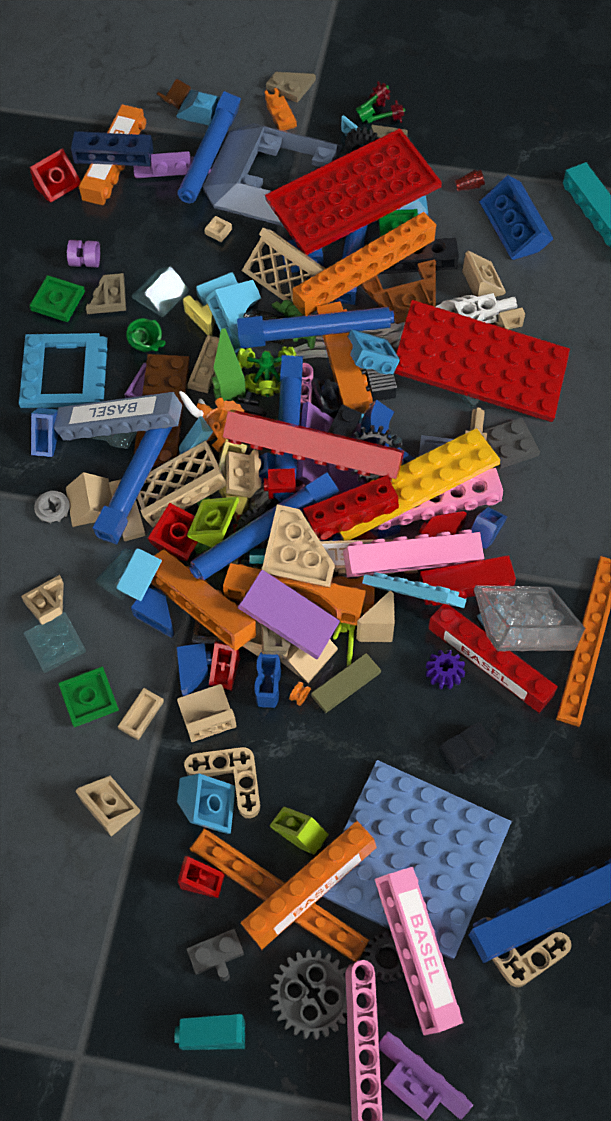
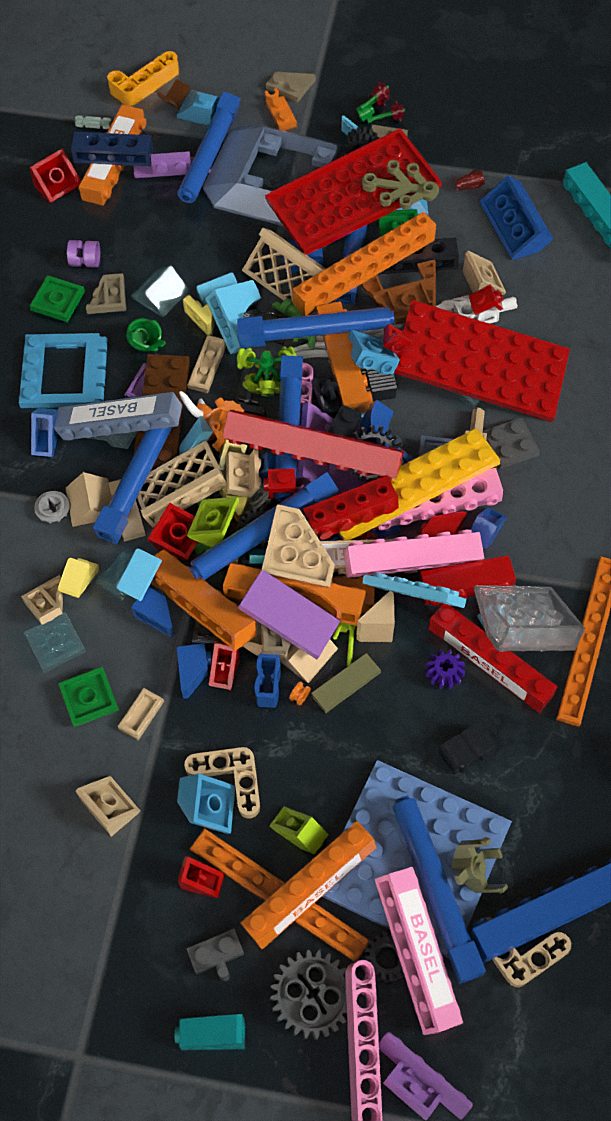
tan bracket [177,684,236,742] -> none
tan plate [205,216,232,242] -> none
bright green slope [211,328,246,403] -> none
tan bracket [495,308,525,330] -> none
none -> light yellow slope [58,558,99,598]
none -> sand green axle [75,115,112,129]
none -> light orange beam [107,51,179,106]
none -> olive plant [362,160,439,209]
none -> red bracket [383,324,412,356]
none -> blue brick [392,796,486,984]
none -> olive piece [452,837,508,894]
none -> red bracket [469,284,504,315]

